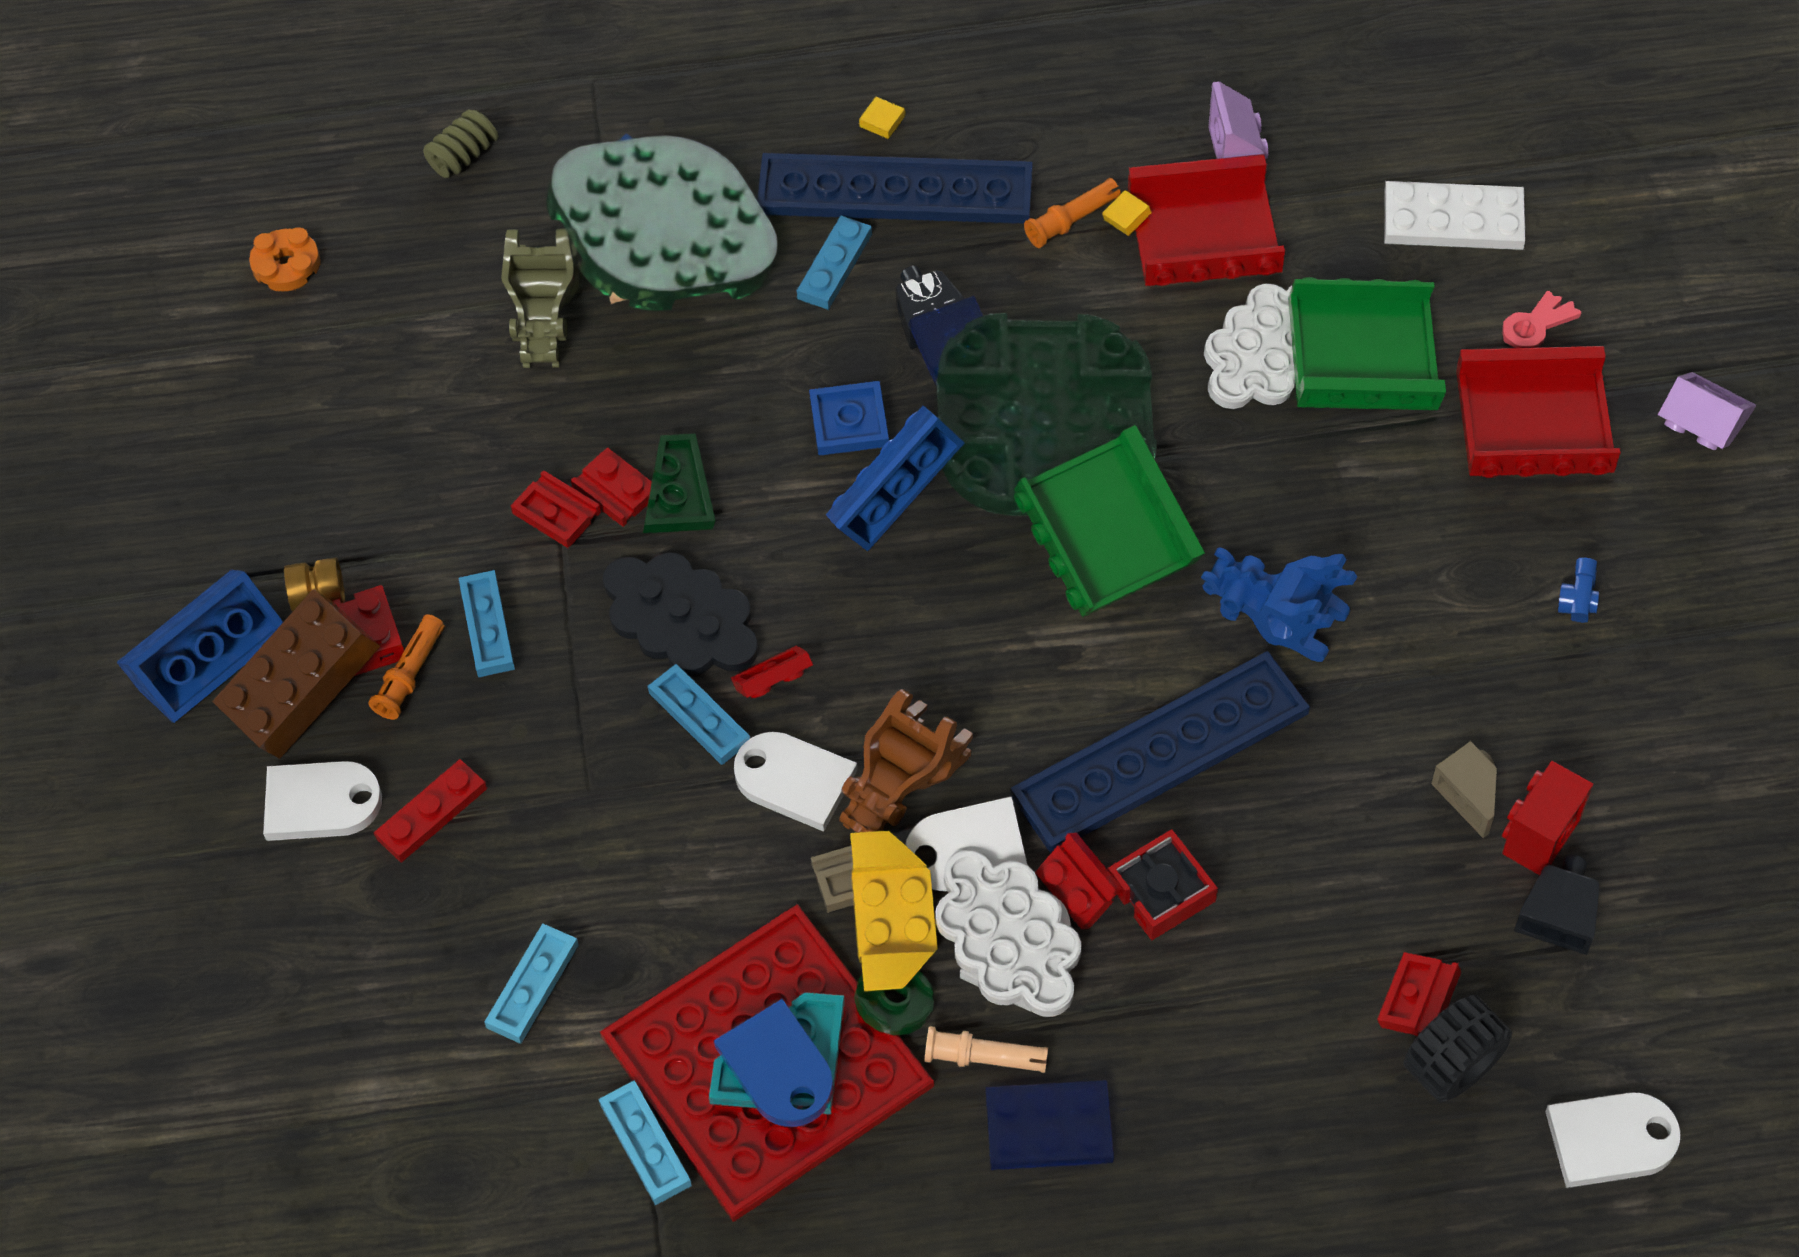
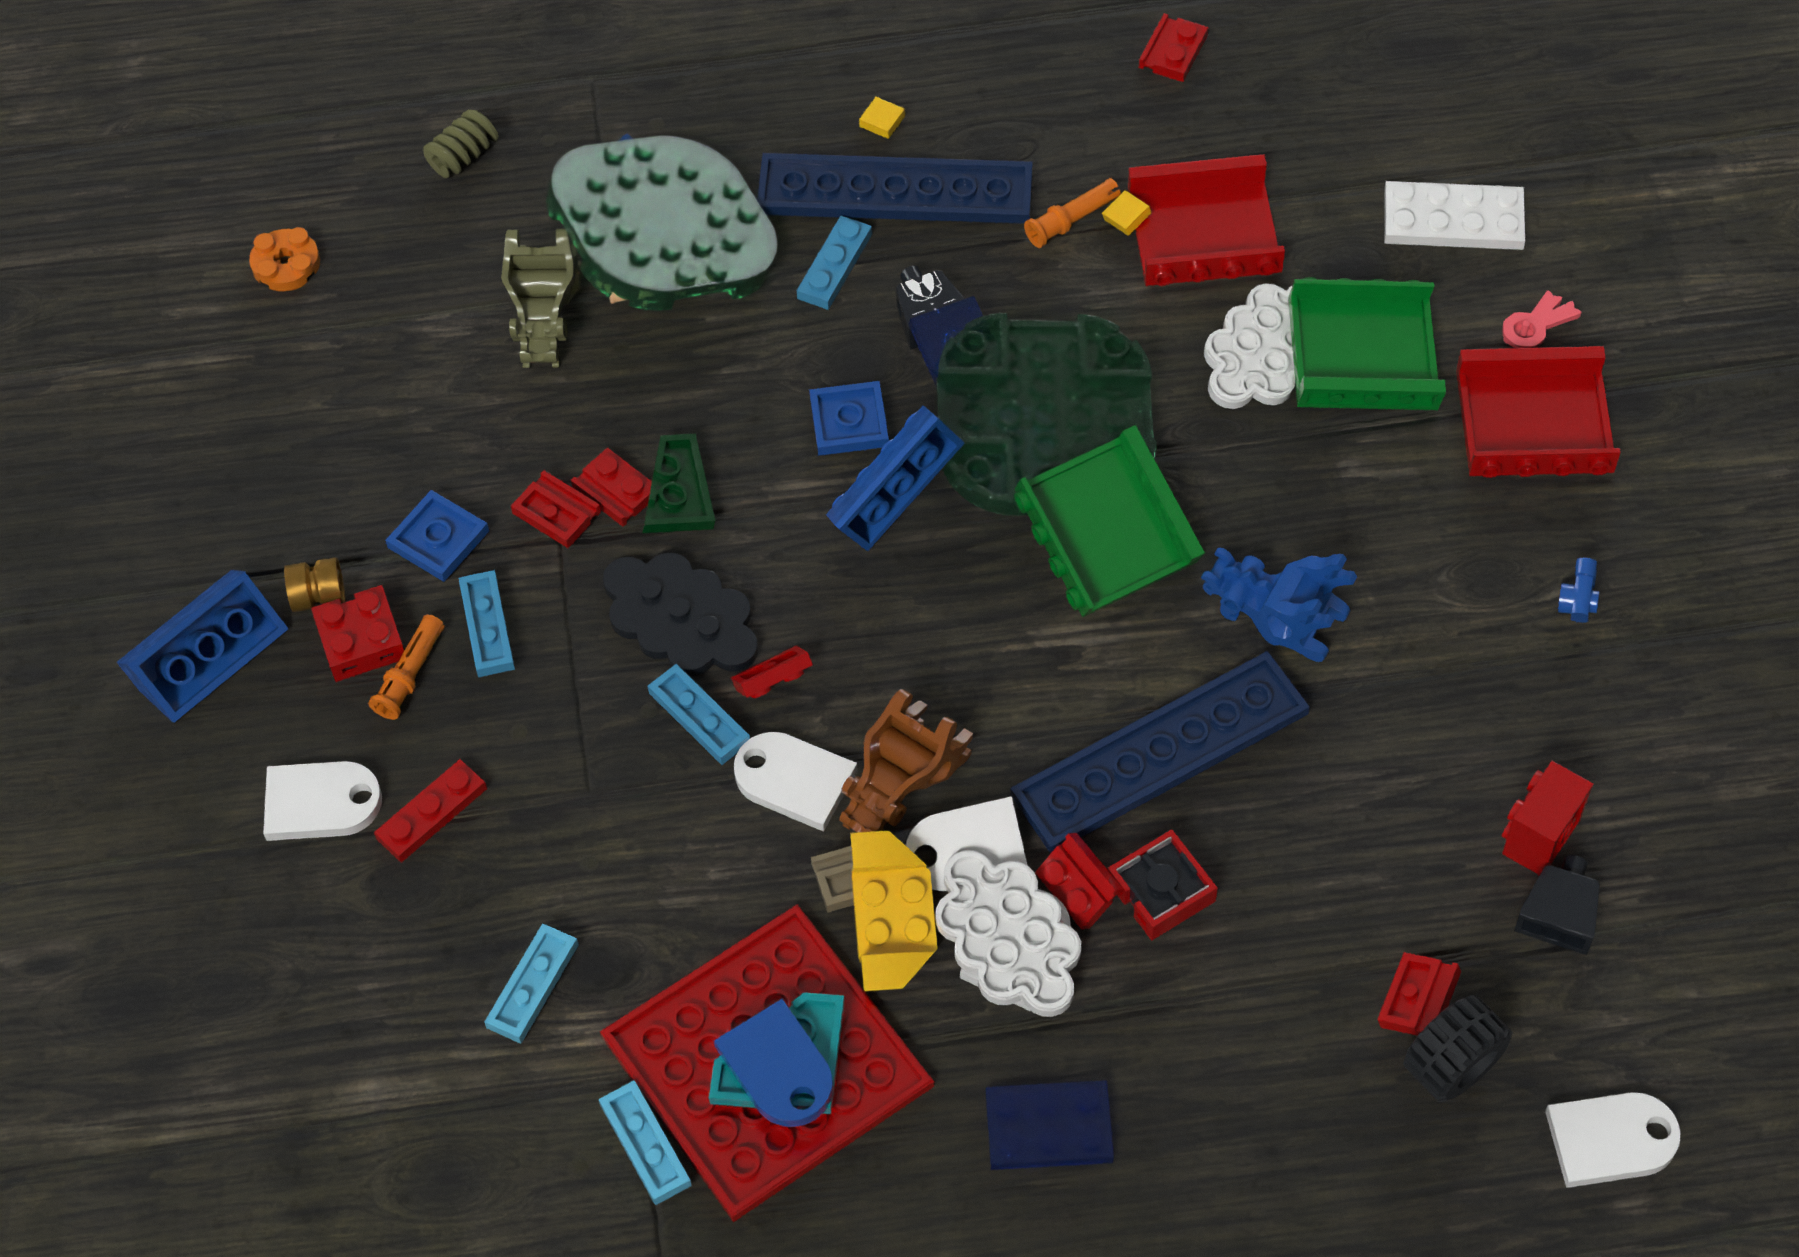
reddish brown brick [212,589,380,759] -> none
dark green tile [854,971,934,1035] -> none
light nougat pin [924,1026,1048,1073] -> none
lavender slope [1209,82,1268,159] -> none
dark tan slope [1431,741,1497,838] -> none
lavender slope [1658,372,1756,450] -> none
none -> blue plate [385,490,489,582]
none -> red plate [1139,13,1208,82]

